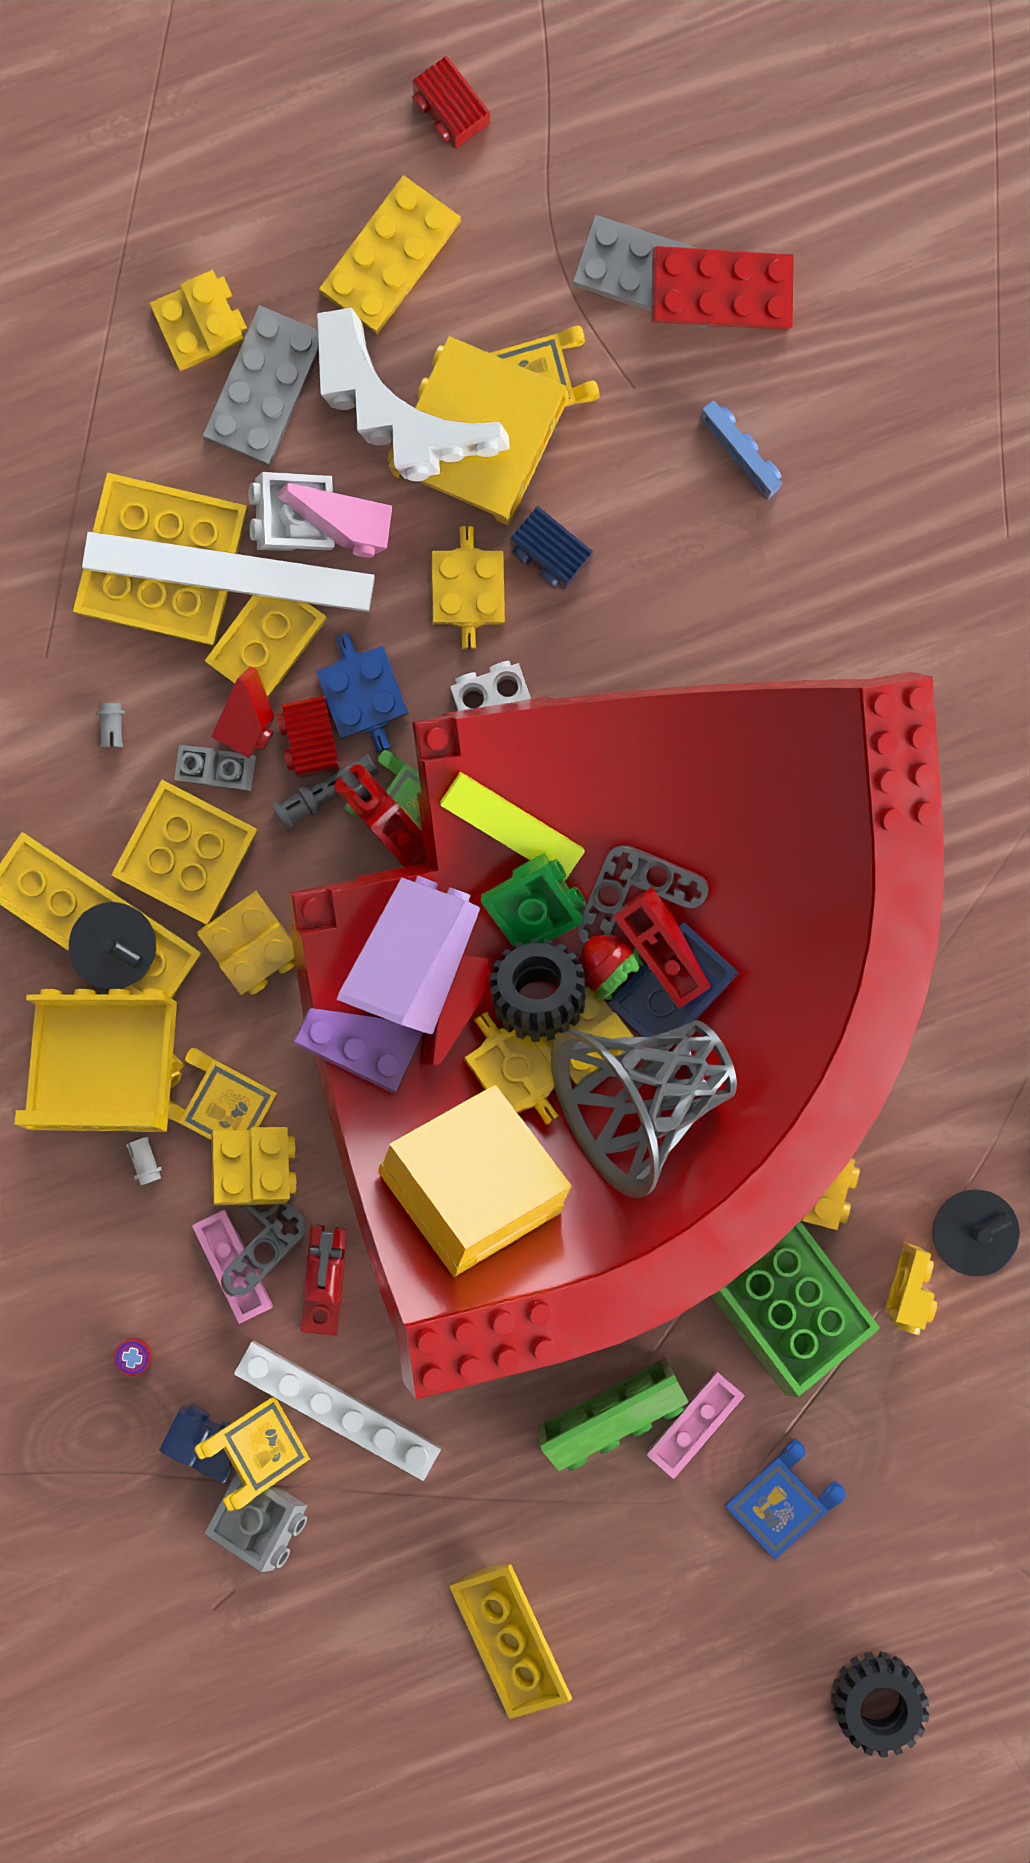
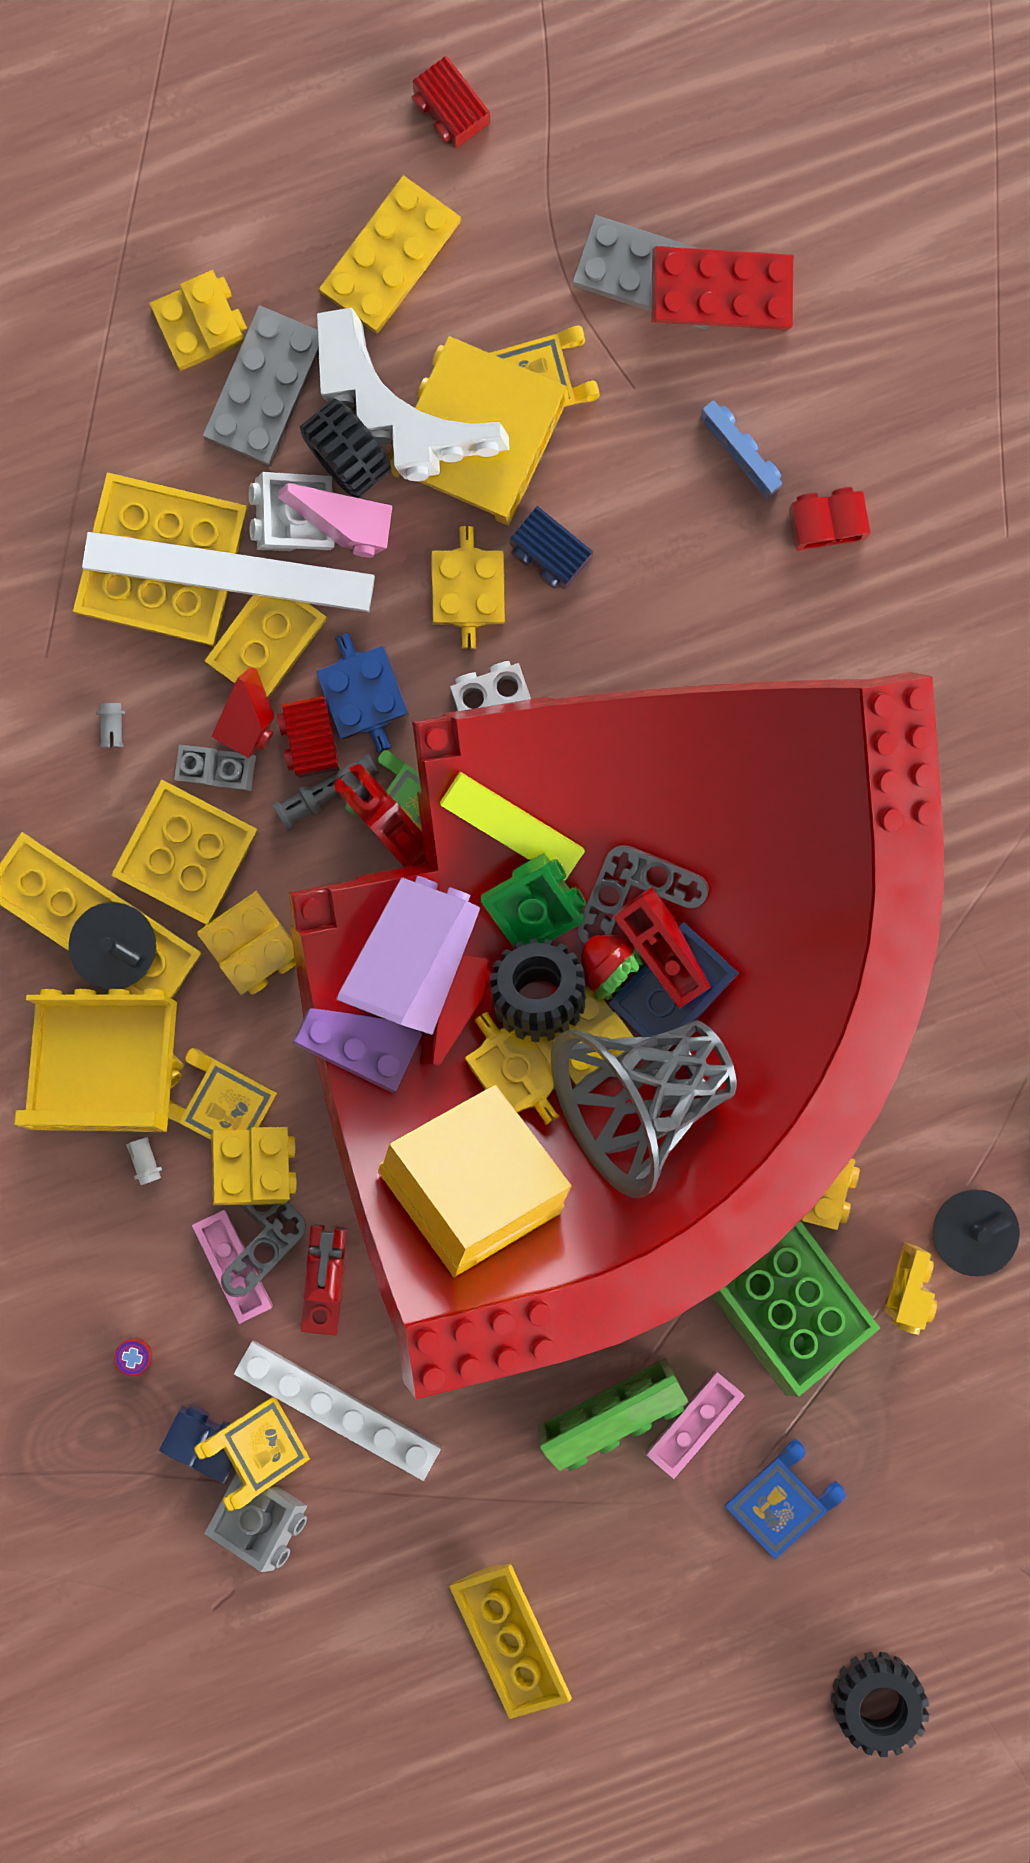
none -> black tyre [300,398,391,498]
none -> red brick [789,487,871,551]

